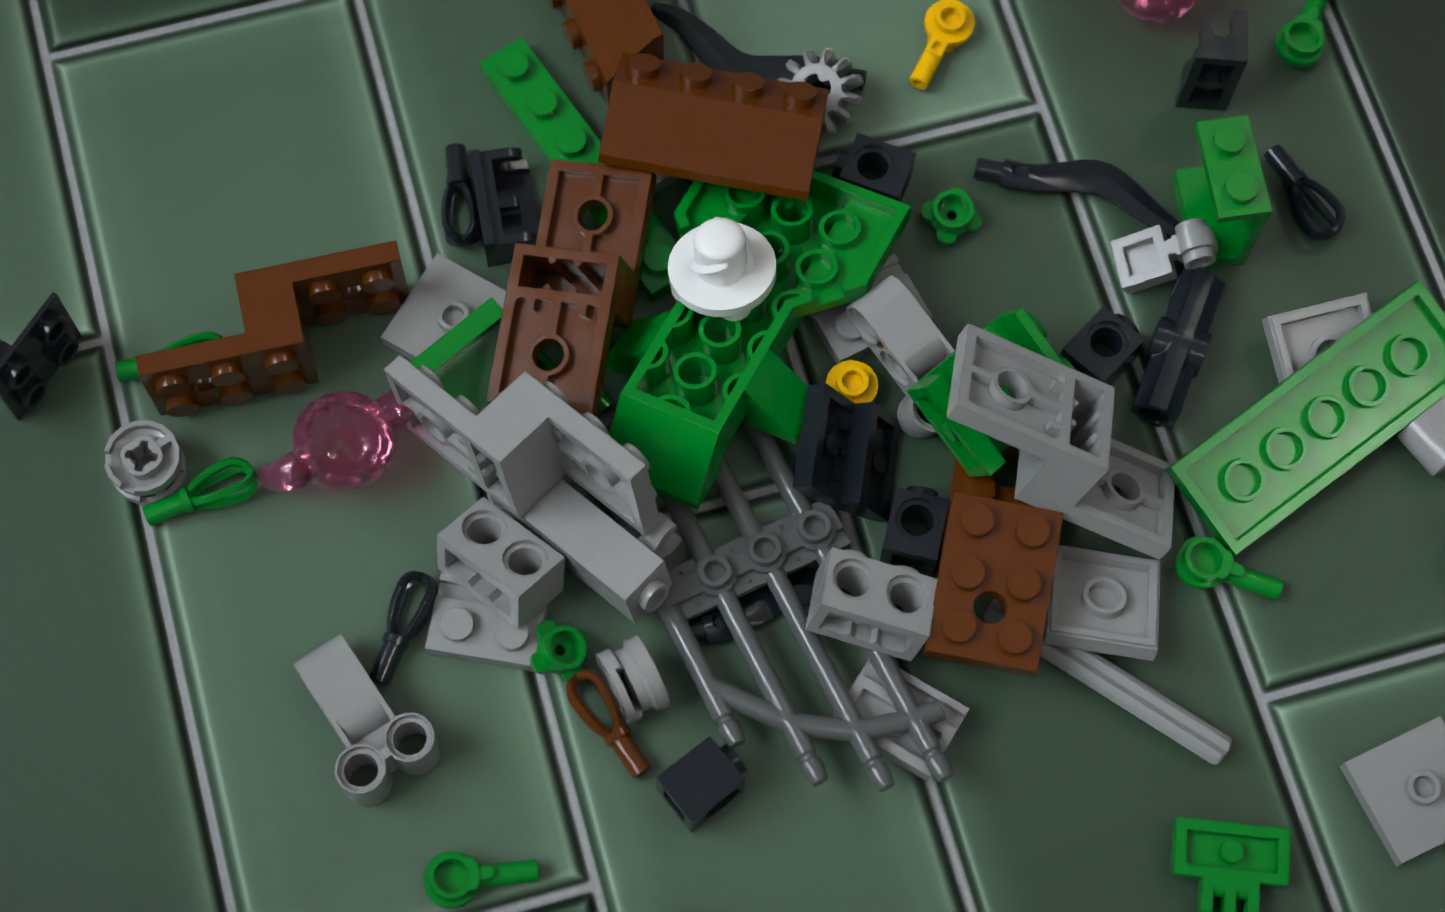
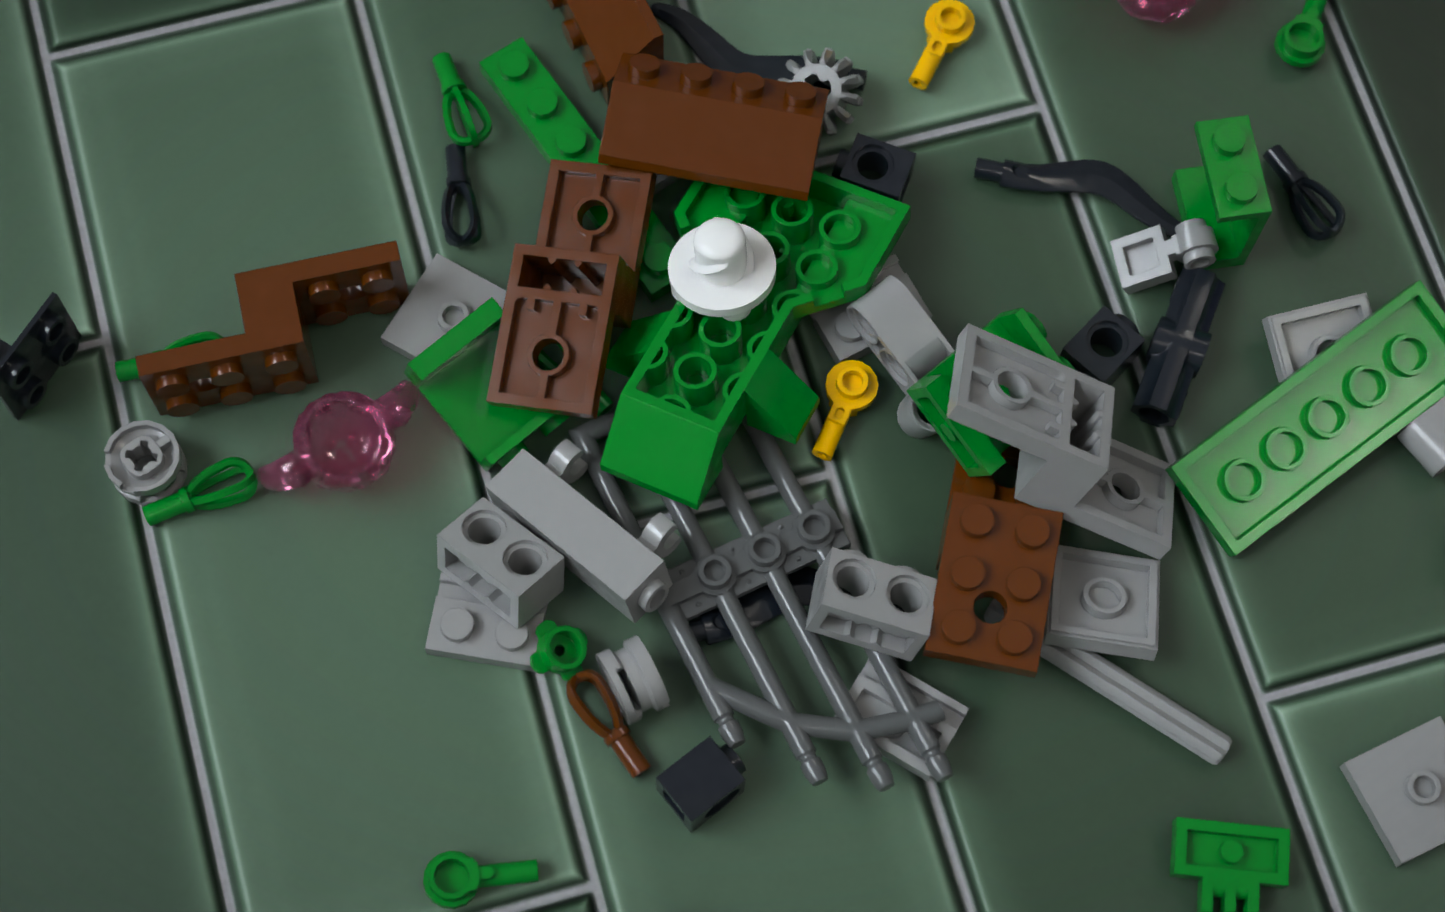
light grey piece [292,634,441,807] -> none
black piece [369,571,438,686] -> none
light grey bracket [383,355,661,537] -> none
black hinge [469,147,539,267] -> none
black slope [793,383,901,522] -> none
black brick [879,485,950,577] -> none
green plate [921,187,983,245] -> none
green plate [1174,536,1283,601] -> none
black hinge [1175,10,1248,111] -> none
none -> green piece [432,52,492,148]

